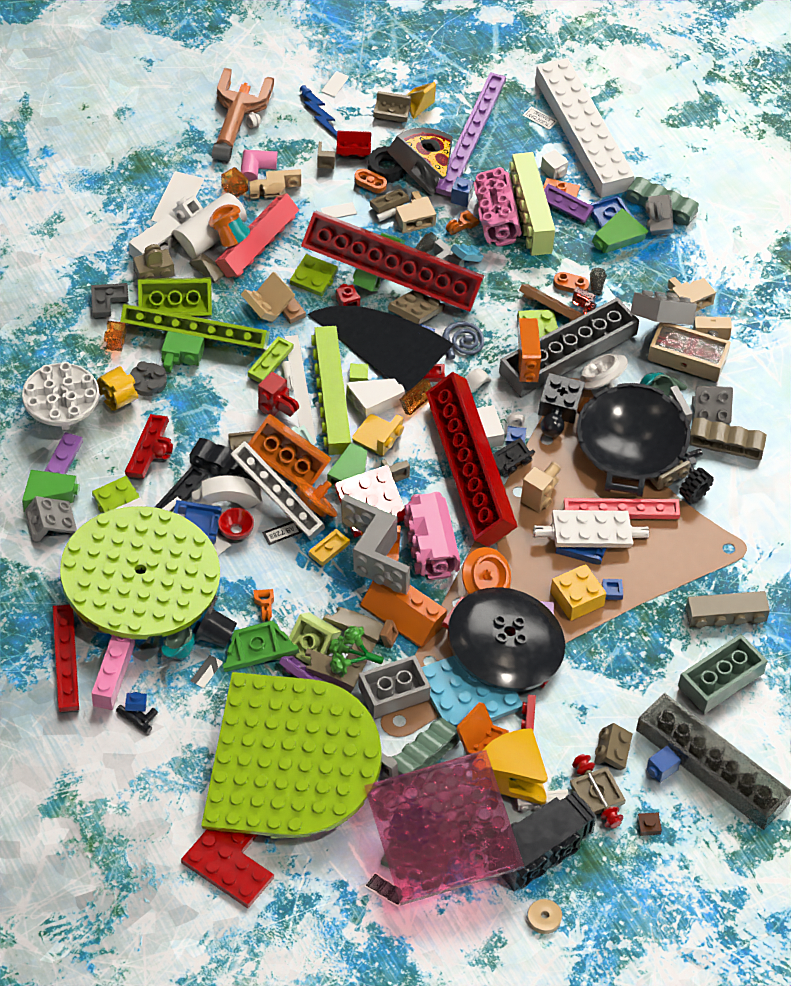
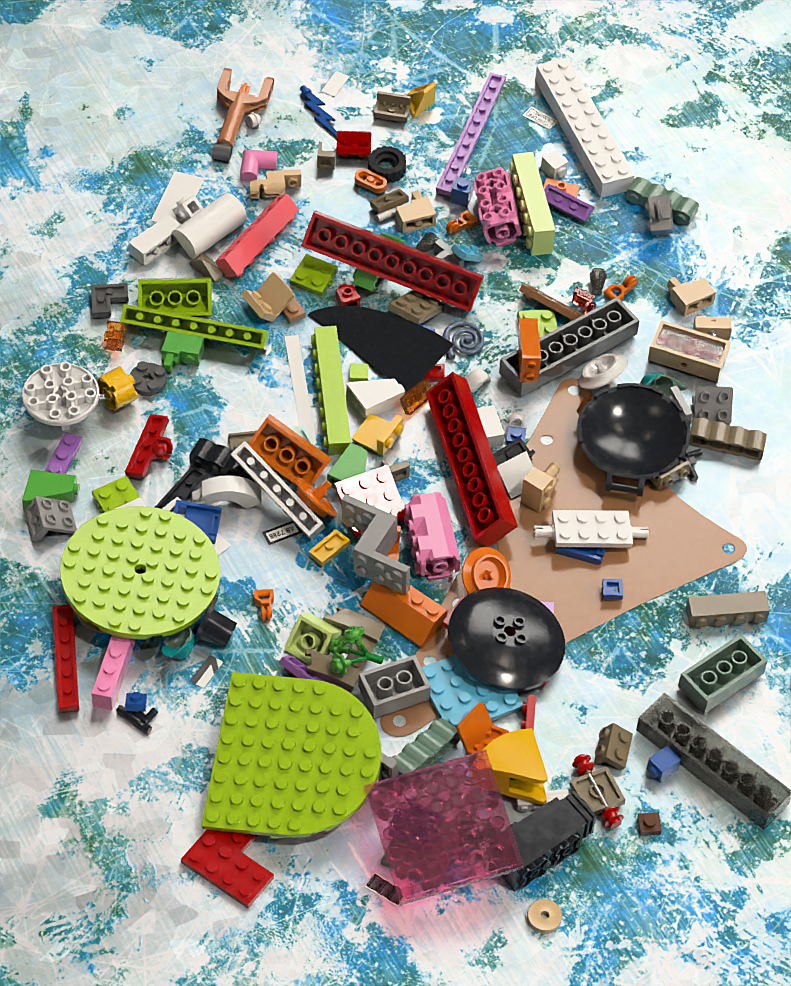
dark tan brick [133,244,175,279] -> none
orange hat [209,204,250,247] -> none
red piece [218,508,254,540] -> none
clear orange brick [221,167,248,198] -> none
bright green wing [223,621,300,672] -> none
lime plate [247,336,294,383] -> none
red brick [258,371,299,417] -> none
white piece [282,361,294,391] -> none
white sticker [321,202,357,218] -> none
medium nougat tile [380,620,399,648] -> none
dark grey piece [387,127,453,195] -> none
black brick [538,373,585,437] -> none
yellow brick [550,564,606,621] -> none
orange plate [553,272,589,295] -> none
coral plate [564,498,680,519] -> none
blue tile [590,195,634,229] -> none
bright green slope [592,208,648,253] -> none
light grey brick [630,290,697,325] -> none
black tyre [679,467,714,504] -> none
none -> white sticker [497,451,534,499]
none -> orange piece [603,275,638,301]

